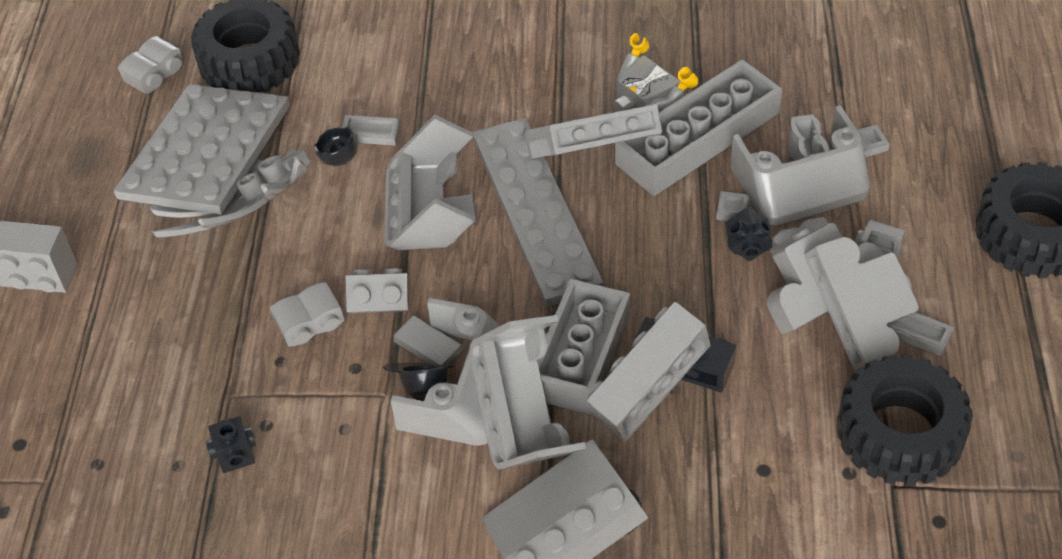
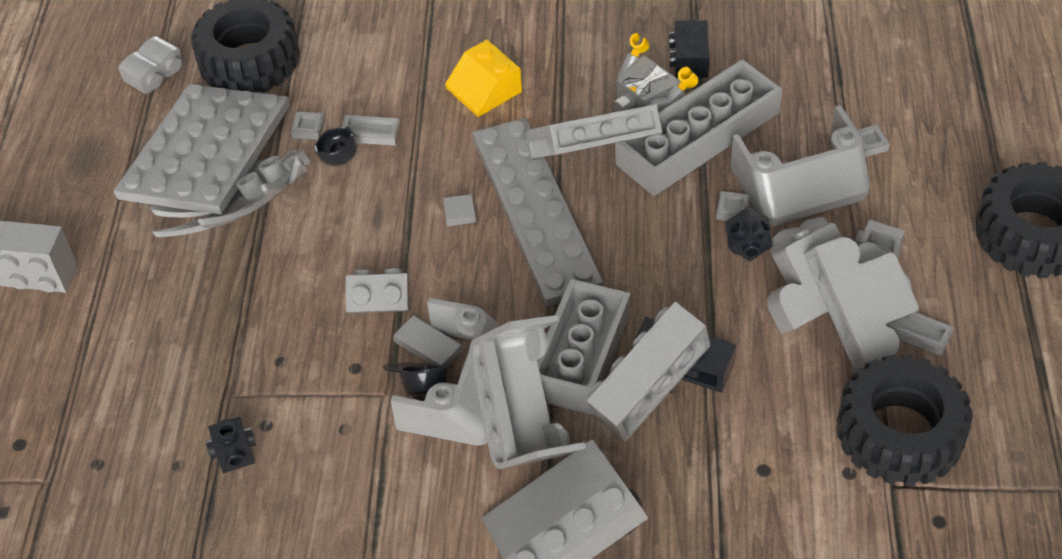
light grey brick [270,282,345,347] -> none
light grey windscreen [384,115,475,251] -> none
light grey brick [788,114,829,160] -> none
none -> light grey tile [291,112,325,140]
none -> yellow slope [445,39,522,117]
none -> black brick [669,20,709,78]

